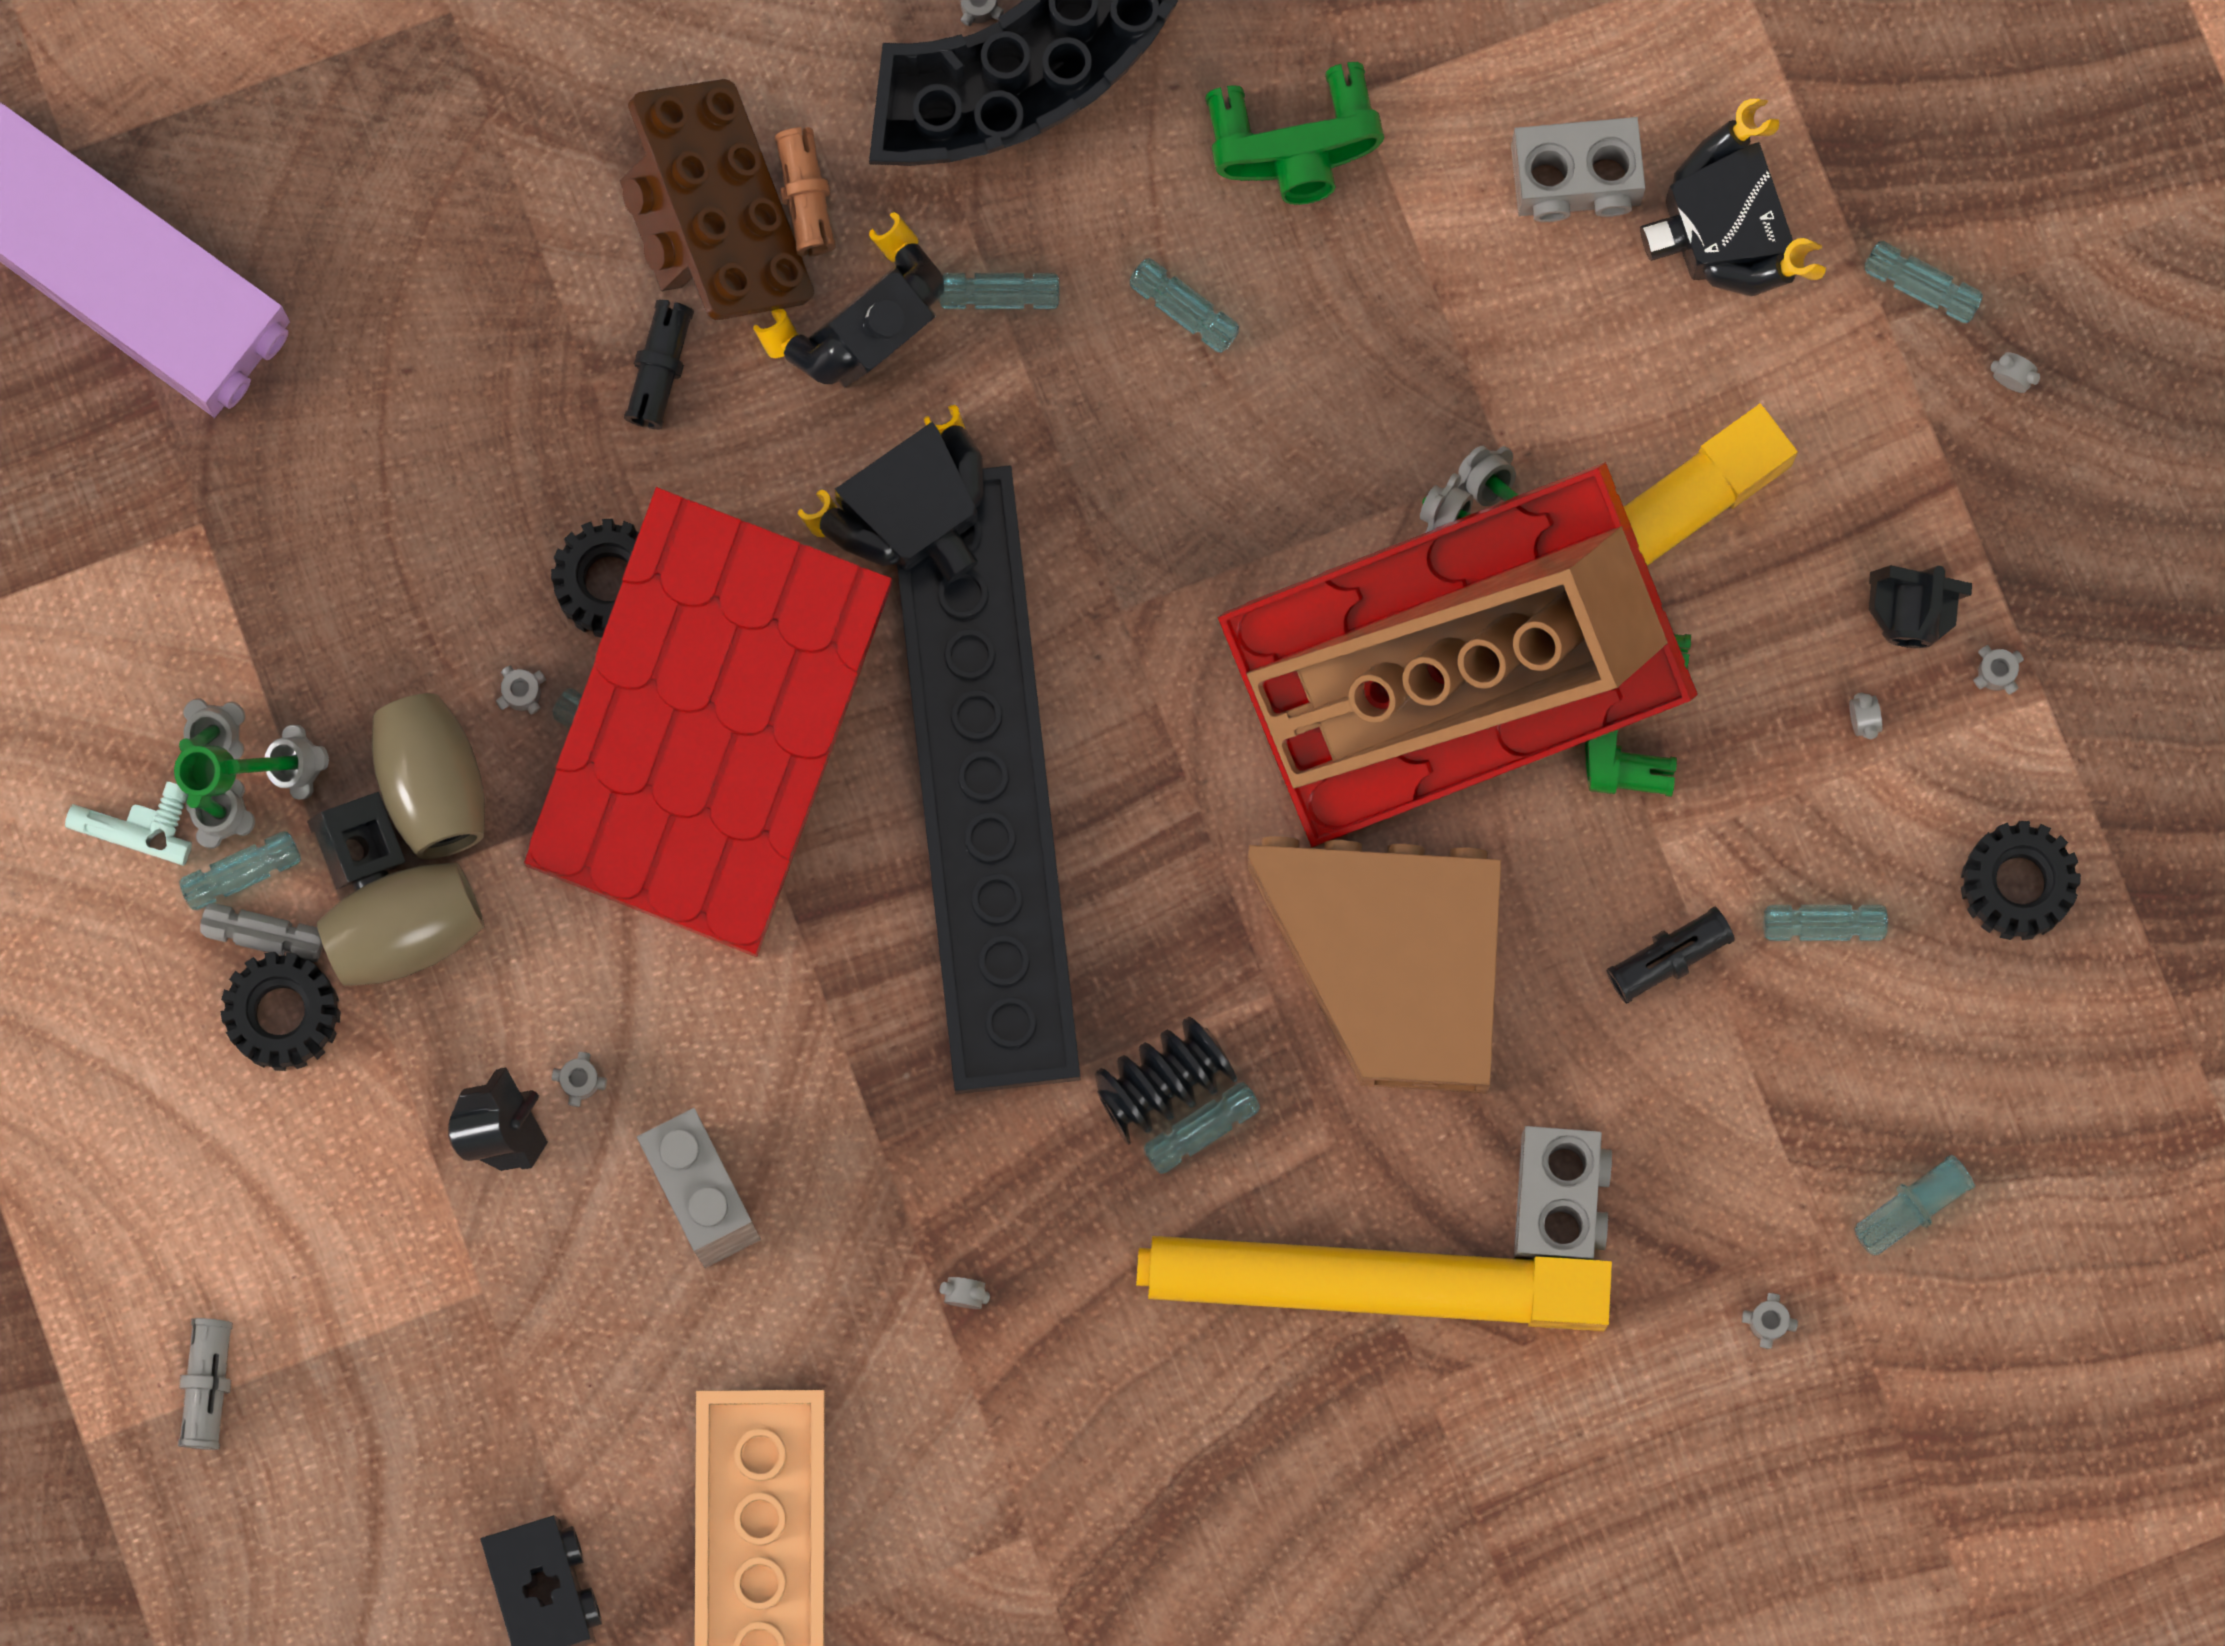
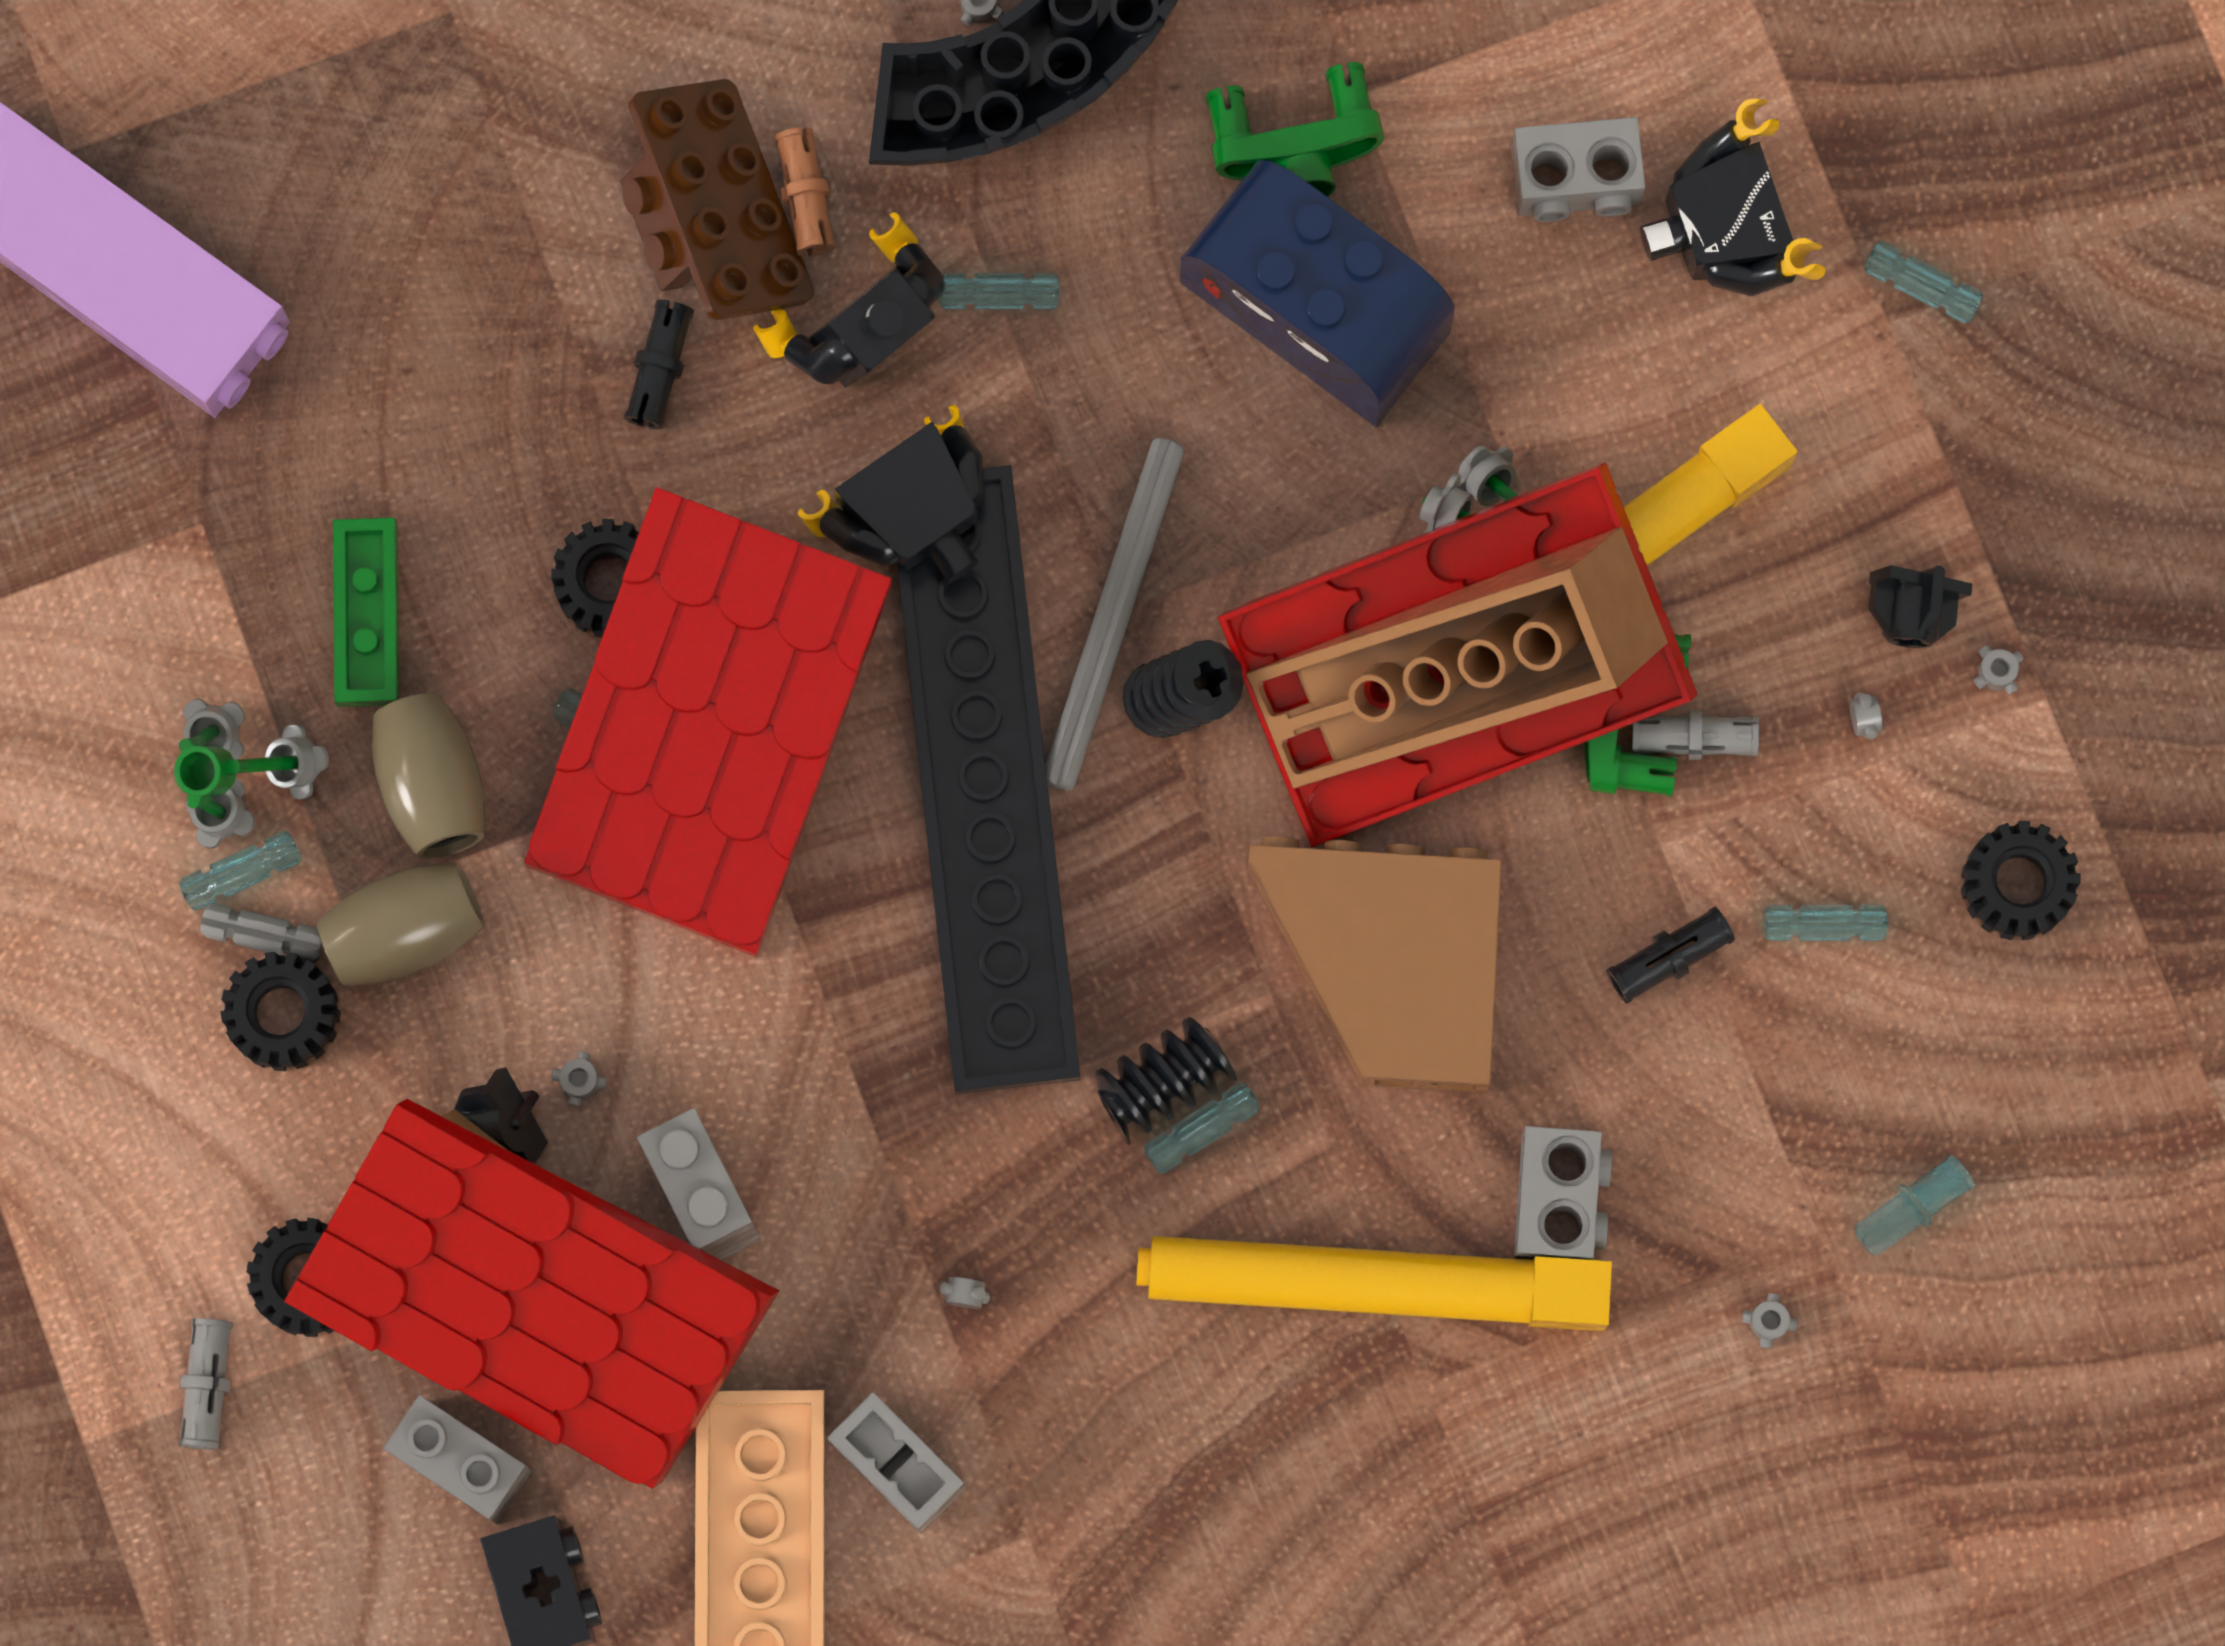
light aqua hose [65,781,192,866] -> none
black brick [307,791,405,891] -> none
light grey piece [496,665,546,715] -> none
clear light blue axle [1130,258,1239,353] -> none
light grey piece [1991,352,2040,393] -> none
none -> black tyre [246,1218,334,1337]
none -> red piece [284,1099,780,1489]
none -> green plate [333,517,400,707]
none -> light grey brick [383,1395,533,1524]
none -> light grey brick [827,1392,966,1534]
none -> light grey axle [1045,438,1184,791]
none -> black piece [1123,640,1244,738]
none -> dark blue brick [1180,160,1455,427]
none -> light grey pin [1632,710,1759,760]

